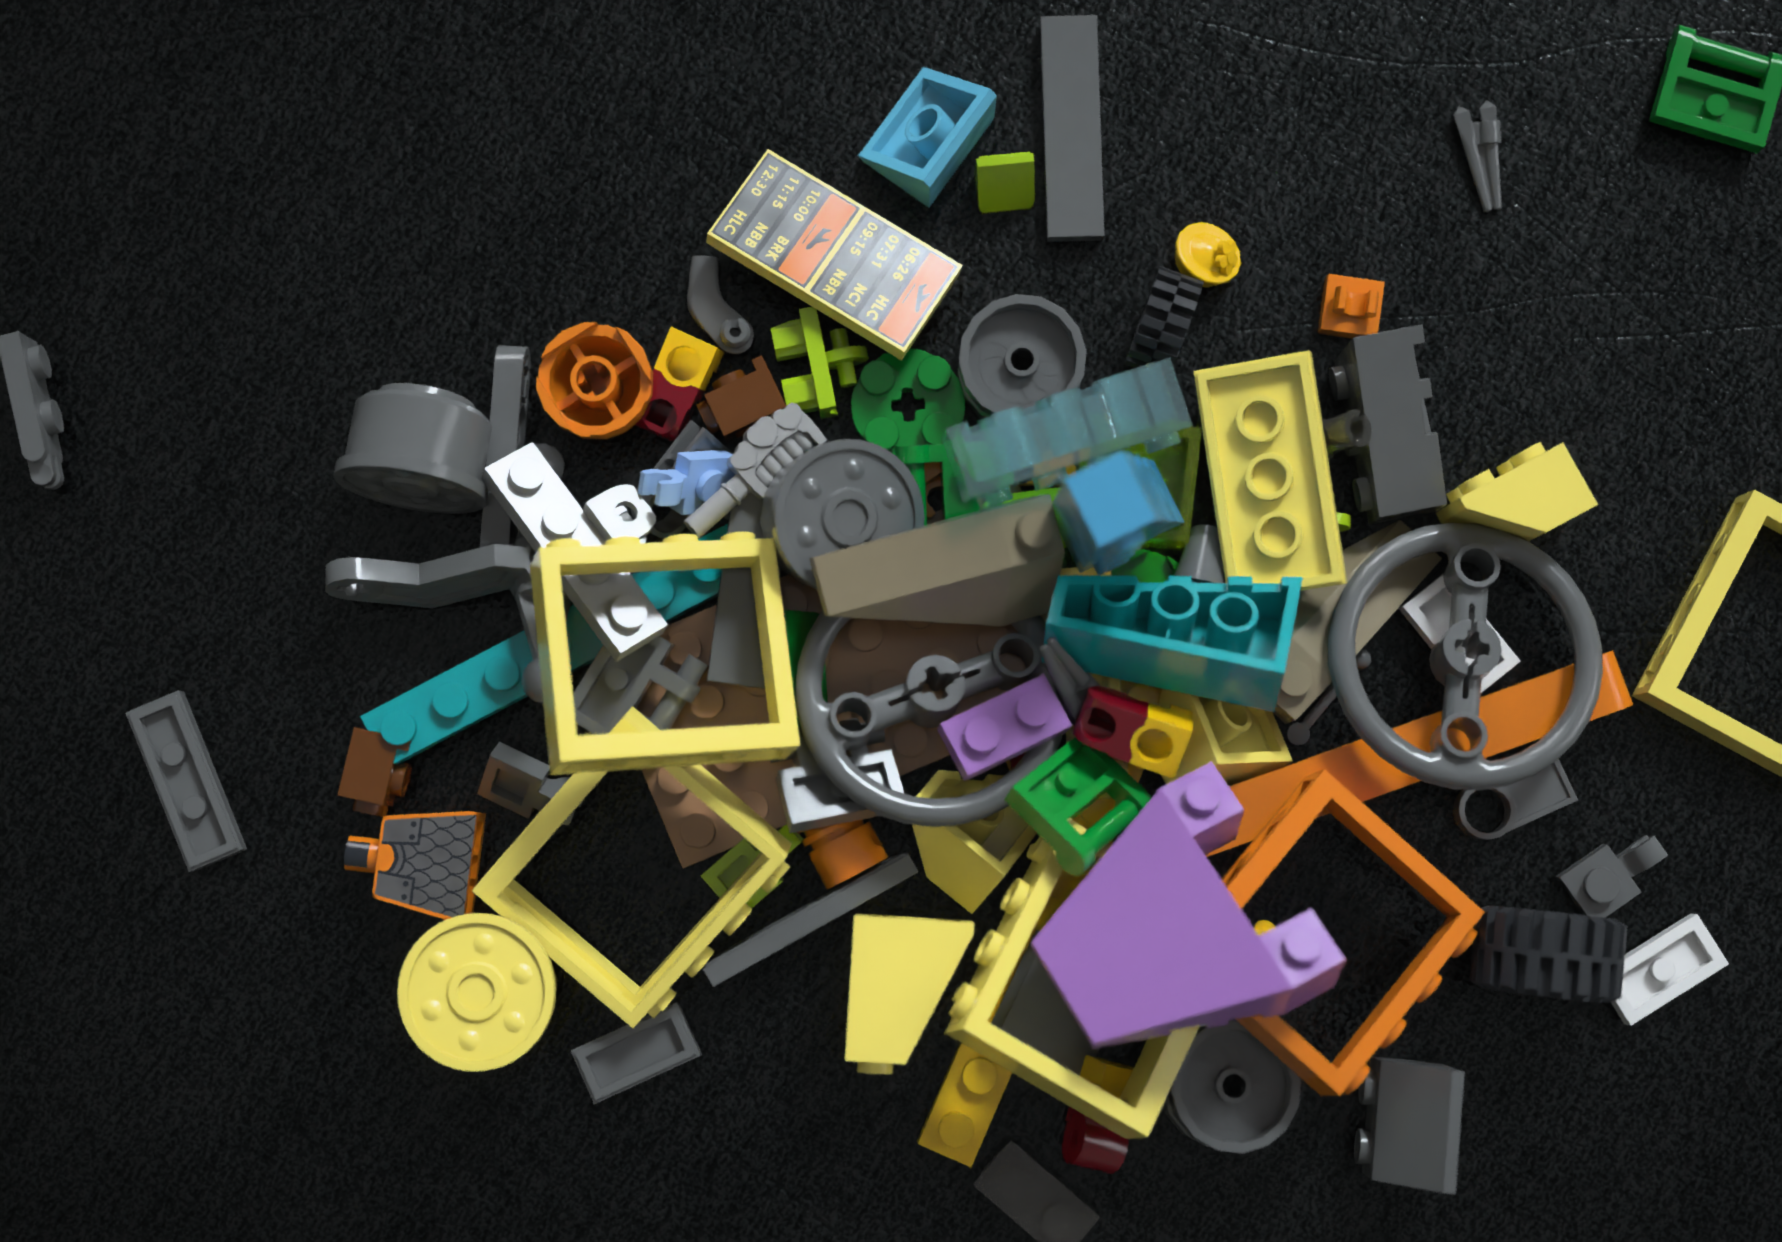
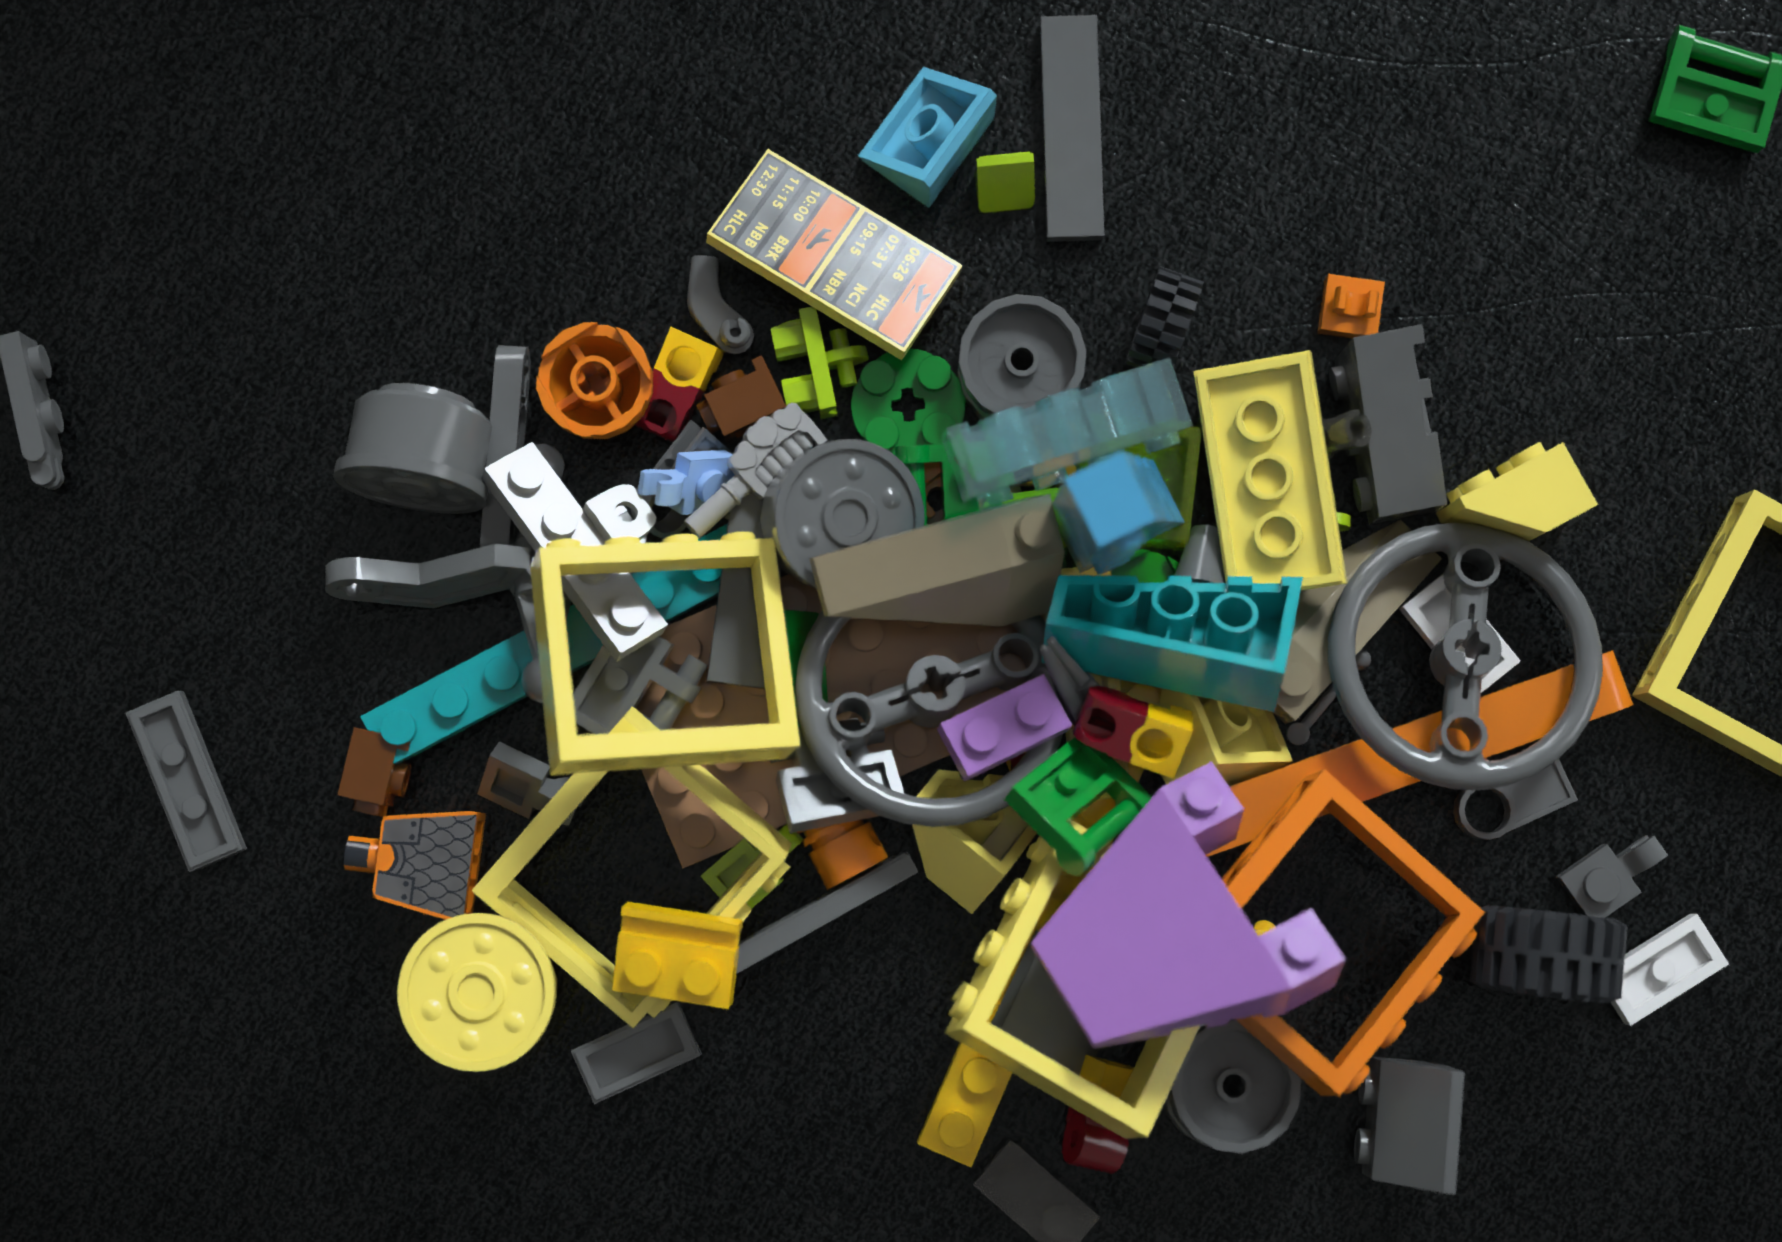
light yellow slope [845,913,974,1074] -> none
yellow hat [1175,222,1241,288] -> none
dark grey piece [1453,100,1502,212] -> none
none -> yellow plate [612,902,743,1009]

